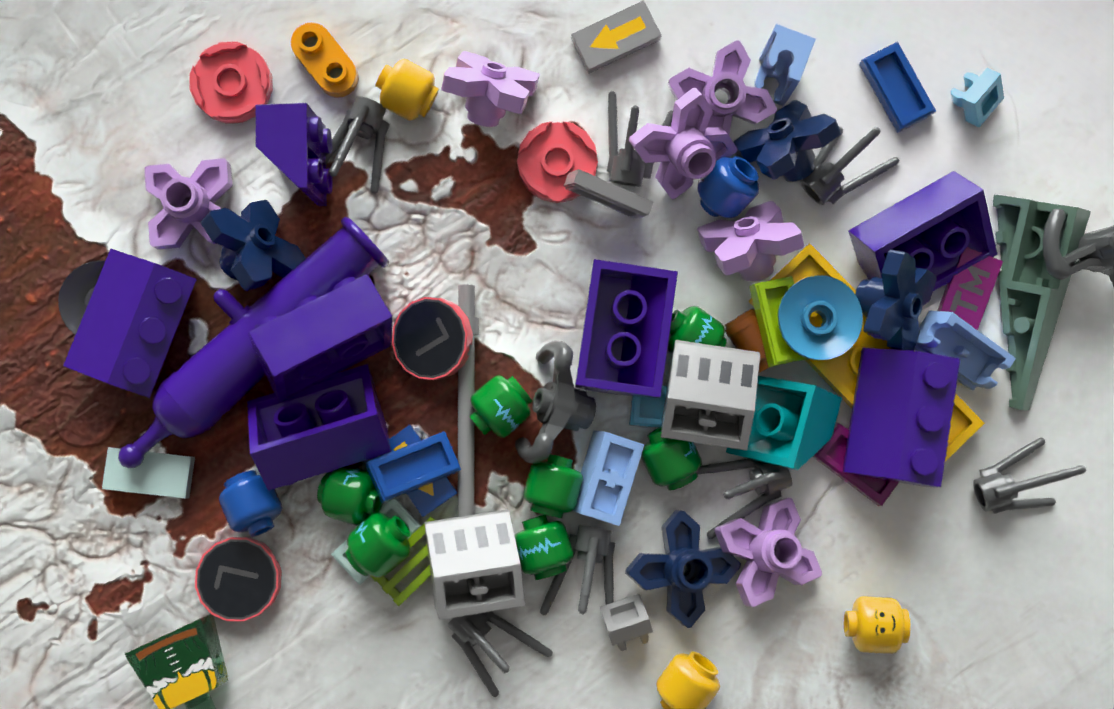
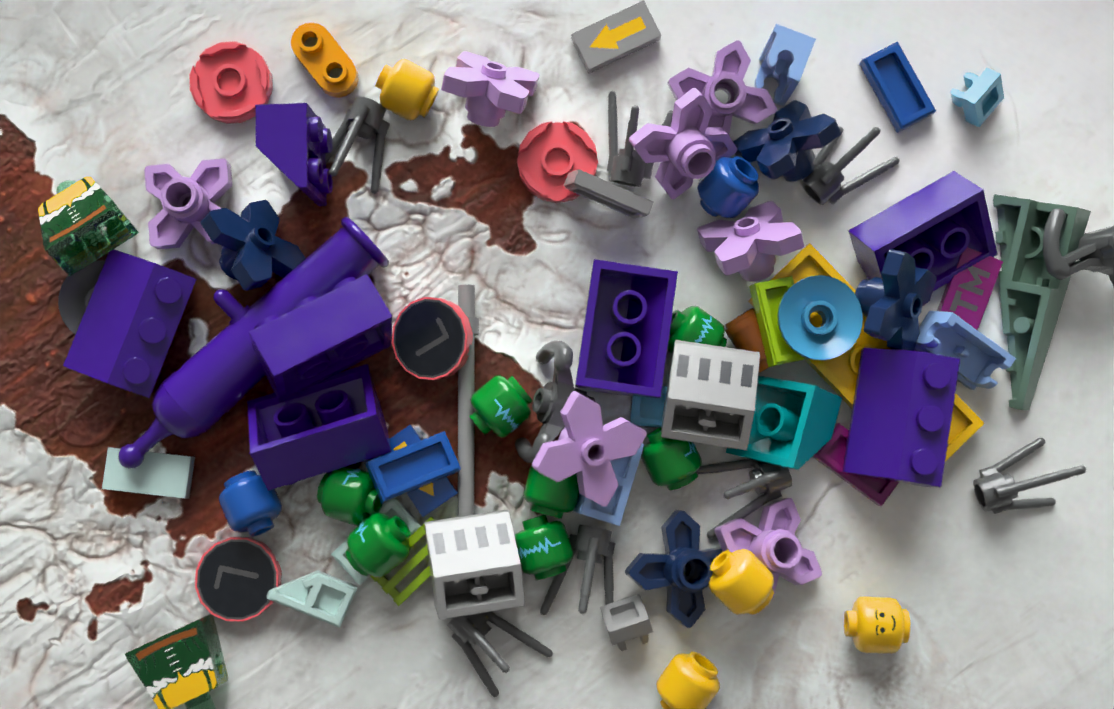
none -> clear green torso [38,177,139,276]
none -> light aqua tile [267,570,357,628]
none -> lavender plant [532,391,647,507]
none -> yellow head [709,549,774,615]

